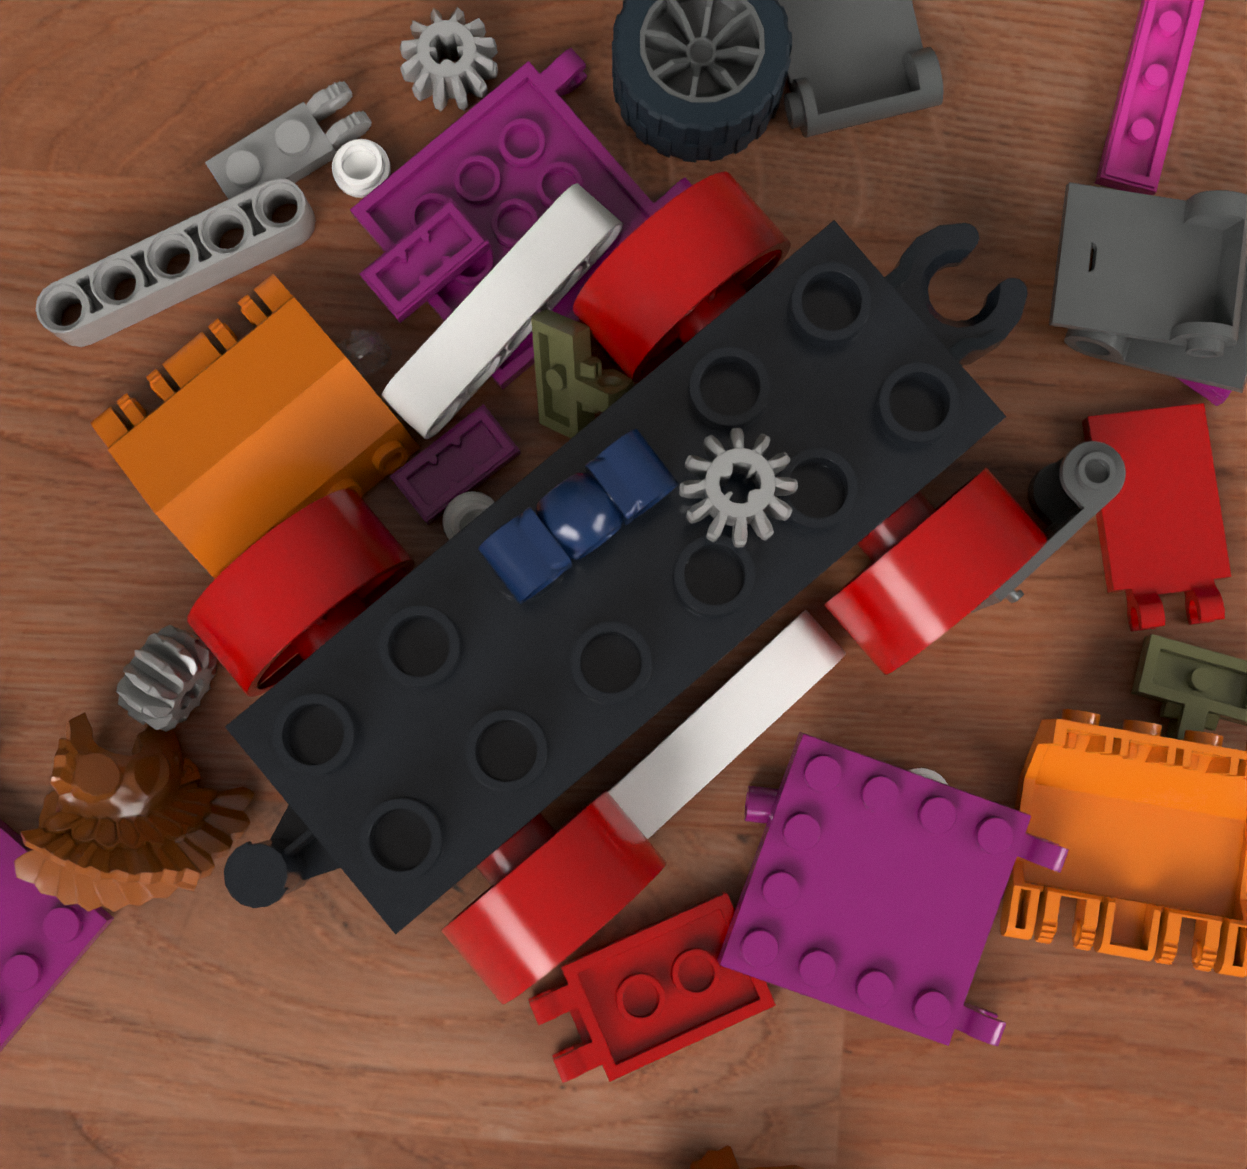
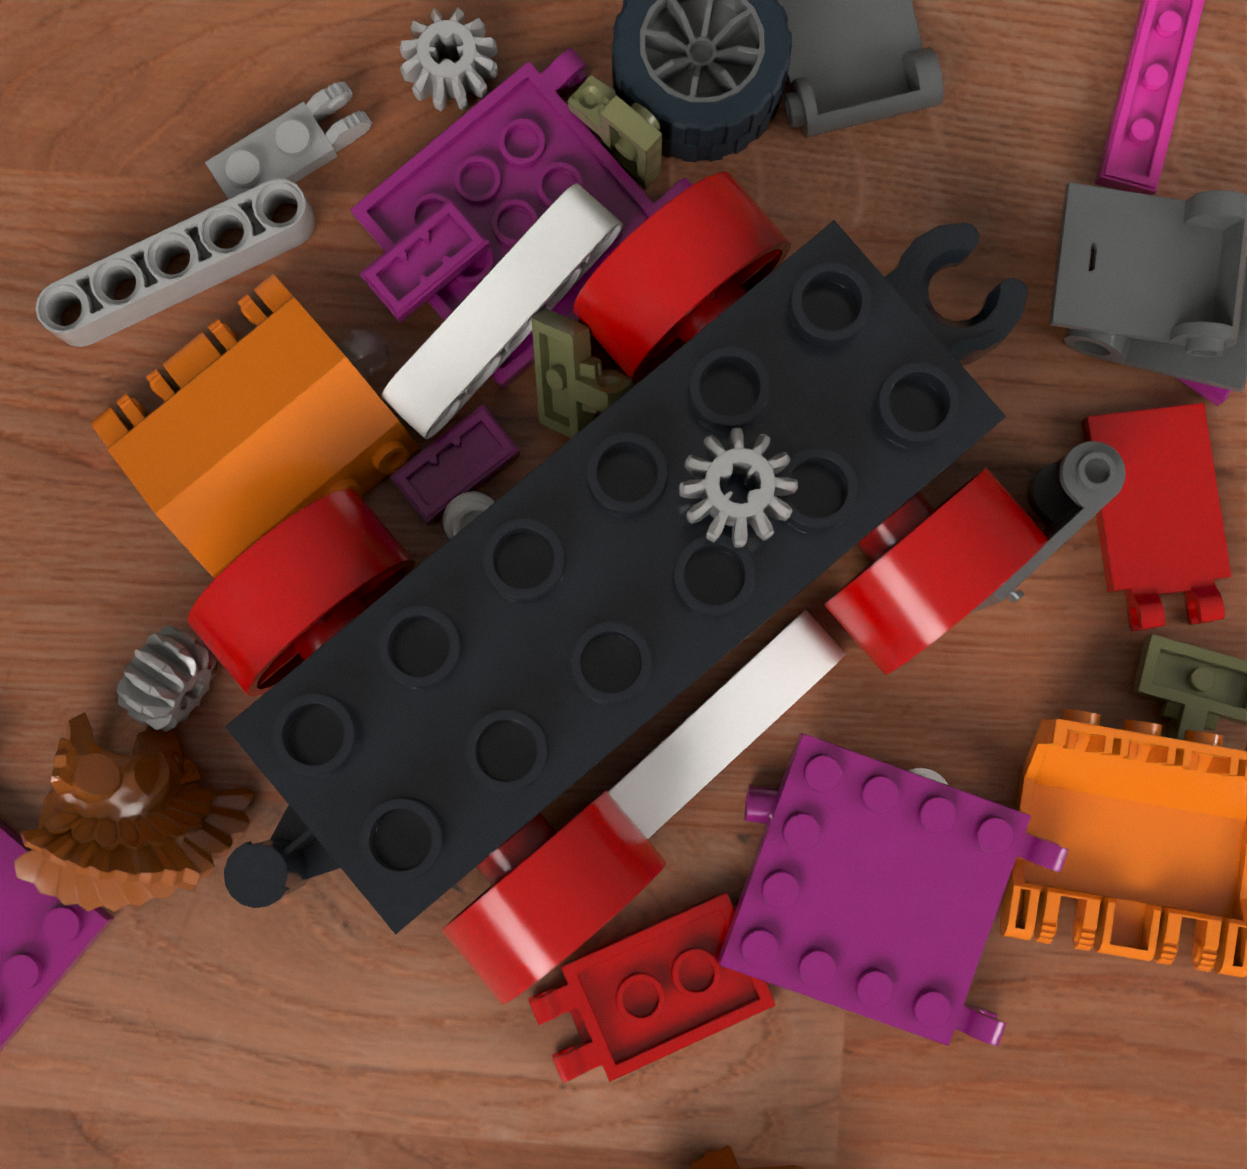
white plate [332,139,391,198] -> none
dark blue piece [478,429,679,604] -> none
none -> olive hinge [568,75,662,189]

